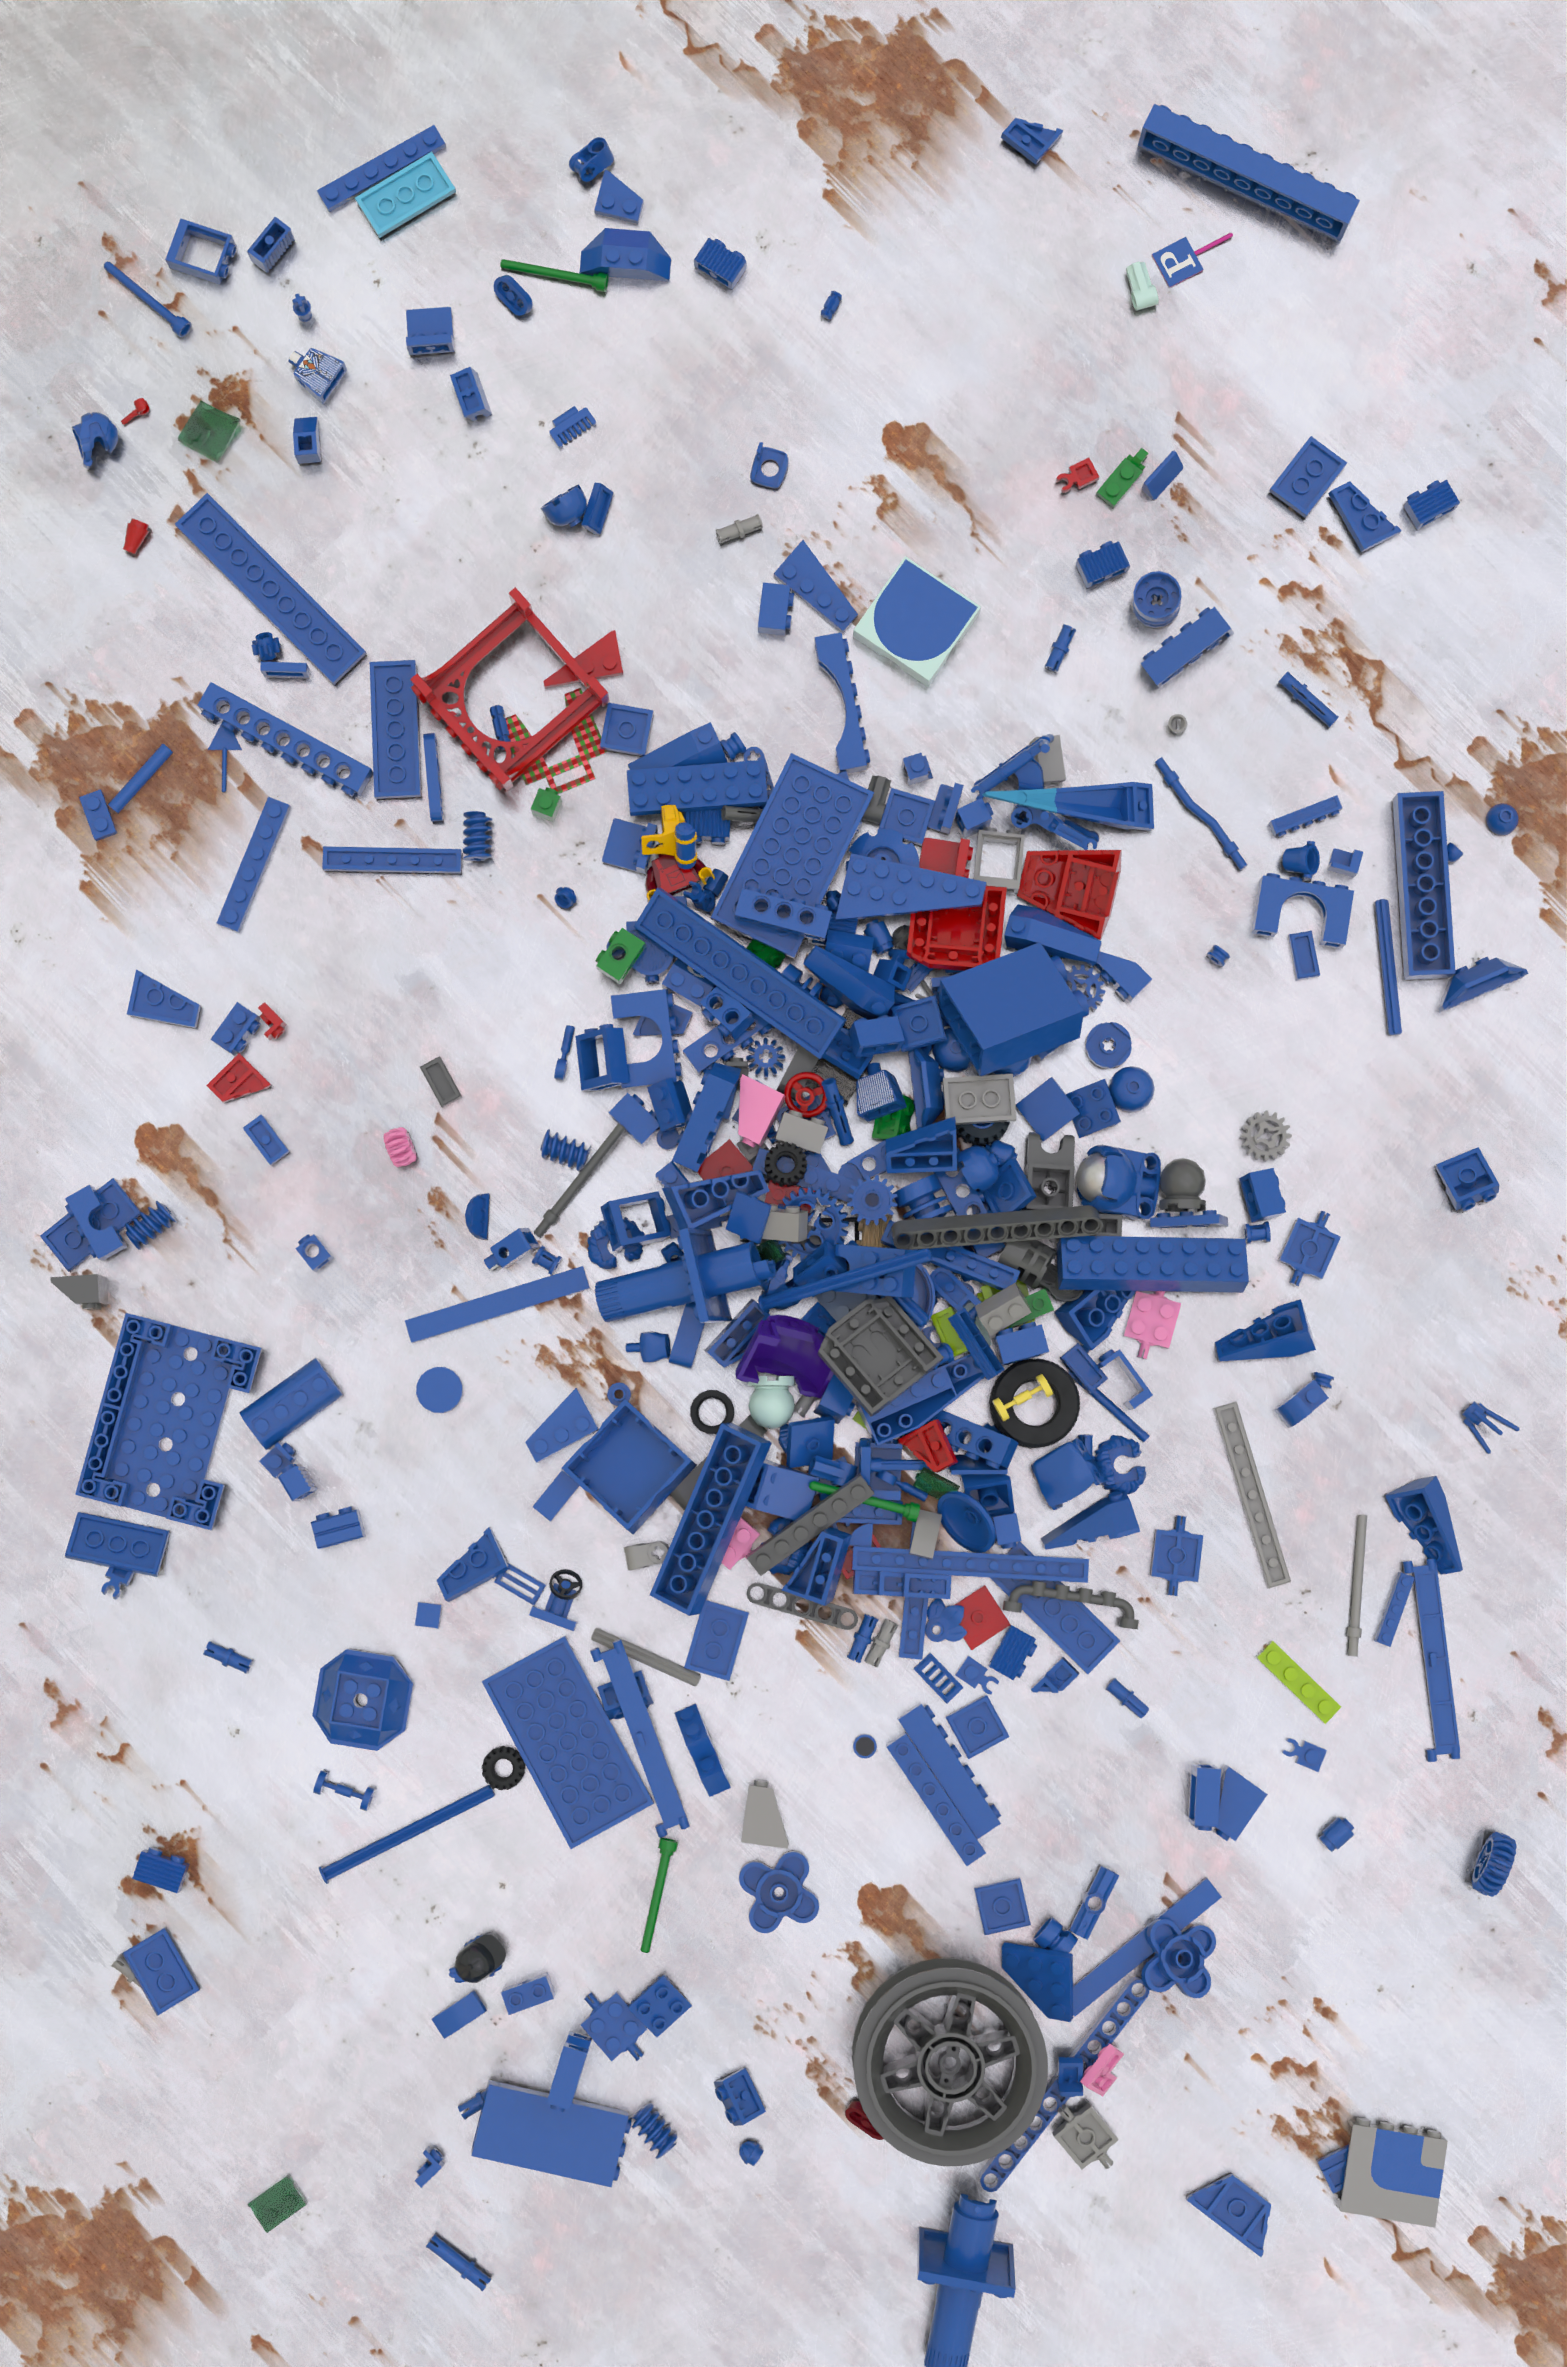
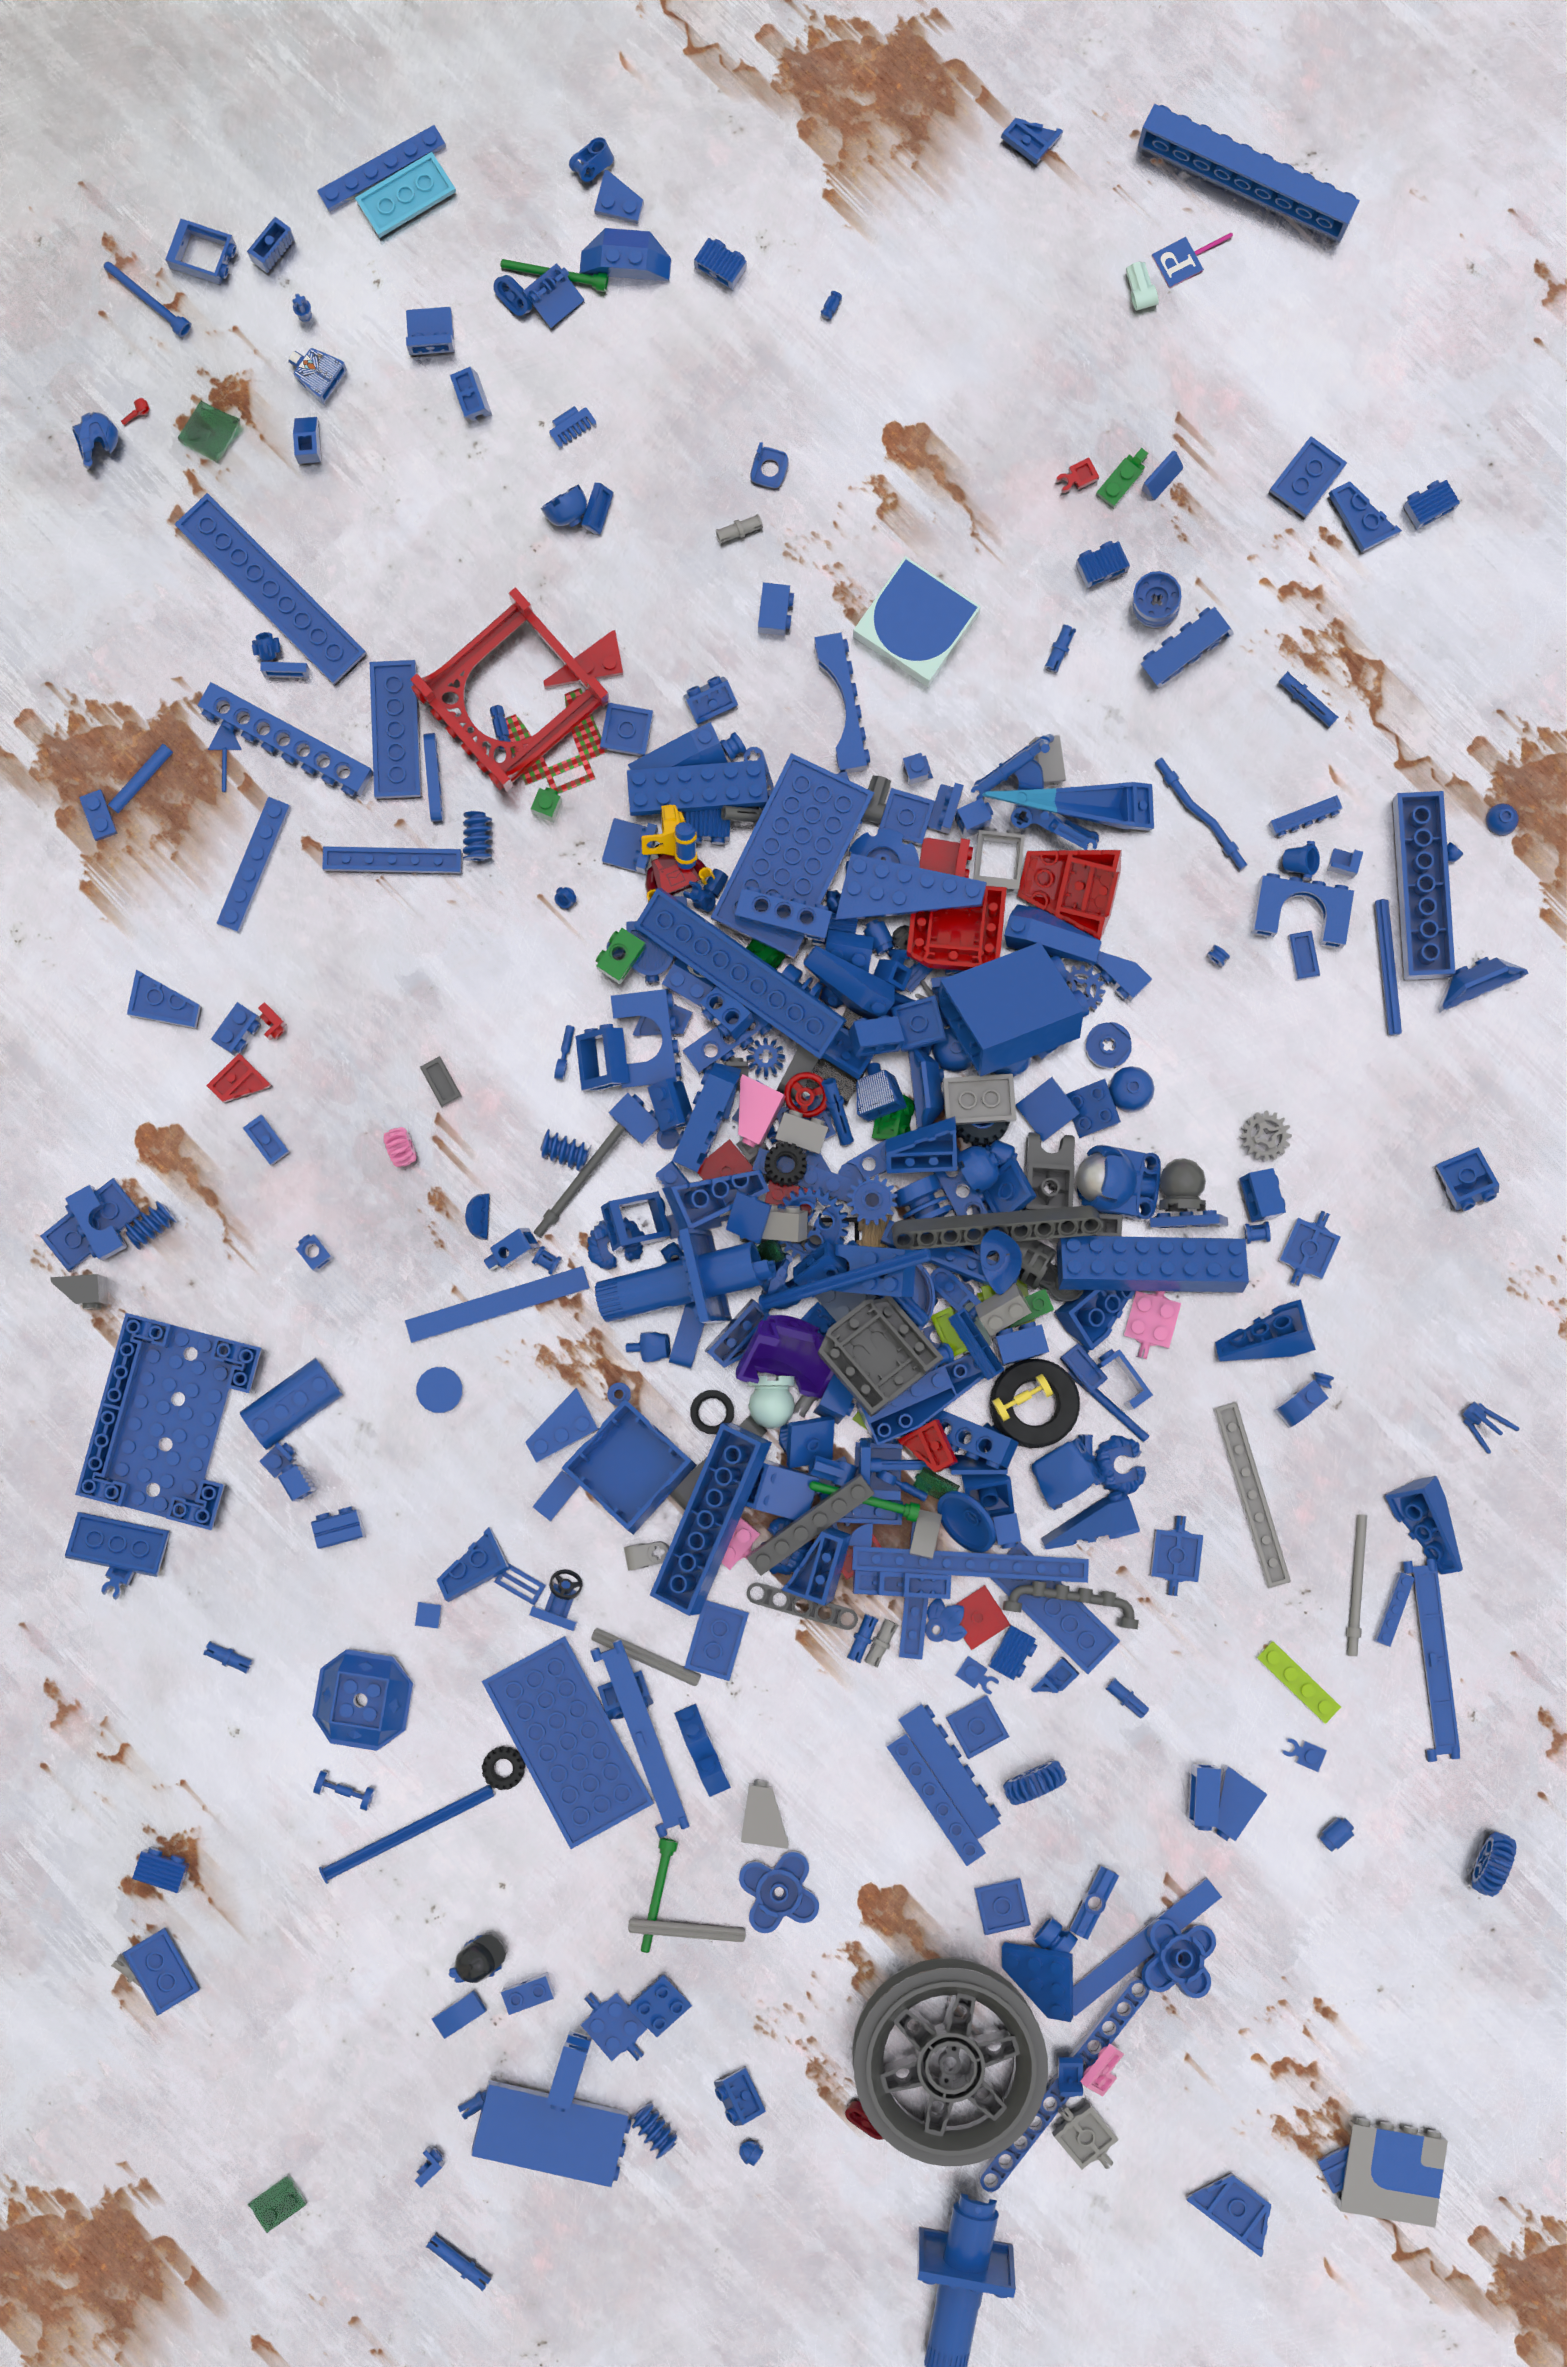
red cone [123,518,149,554] -> none
blue wing [774,540,858,633] -> none
black tile [853,1734,877,1758] -> none
blue slope [914,1653,964,1704] -> none
light grey hinge [1168,714,1187,734] -> none
none -> blue hinge [523,263,584,328]
none -> light grey axle [628,1919,746,1942]
none -> blue bracket [683,676,738,724]
none -> blue piece [980,1230,1022,1295]
none -> blue gear [1003,1761,1067,1805]

